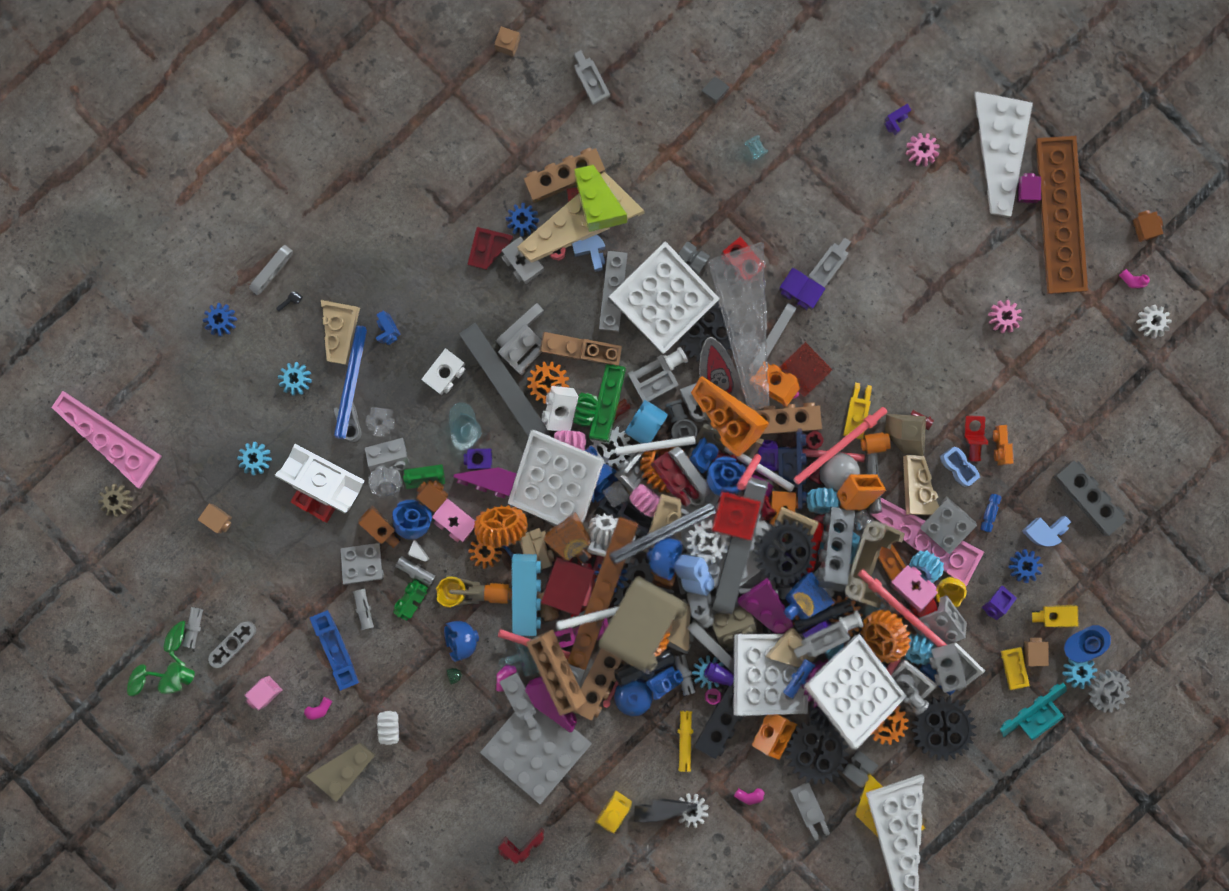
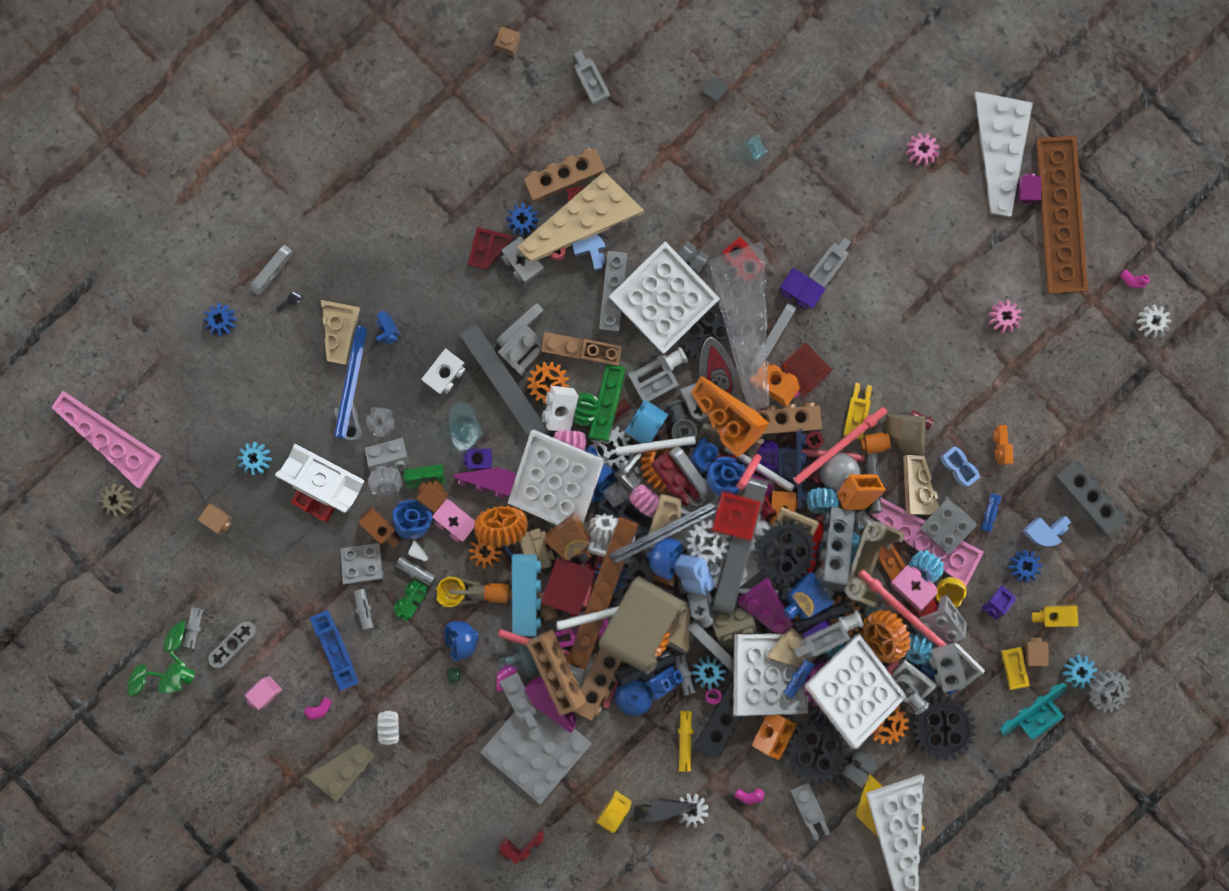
medium azure gear [278,362,312,396] -> none
lime wedge [574,165,627,232] -> none
dark purple cone [704,662,734,686] -> none
dark purple bracket [885,103,911,135] -> none
red bracket [964,416,988,461] -> none
blue piece [1064,625,1111,663] -> none
dark orange brick [1133,210,1164,242] -> none

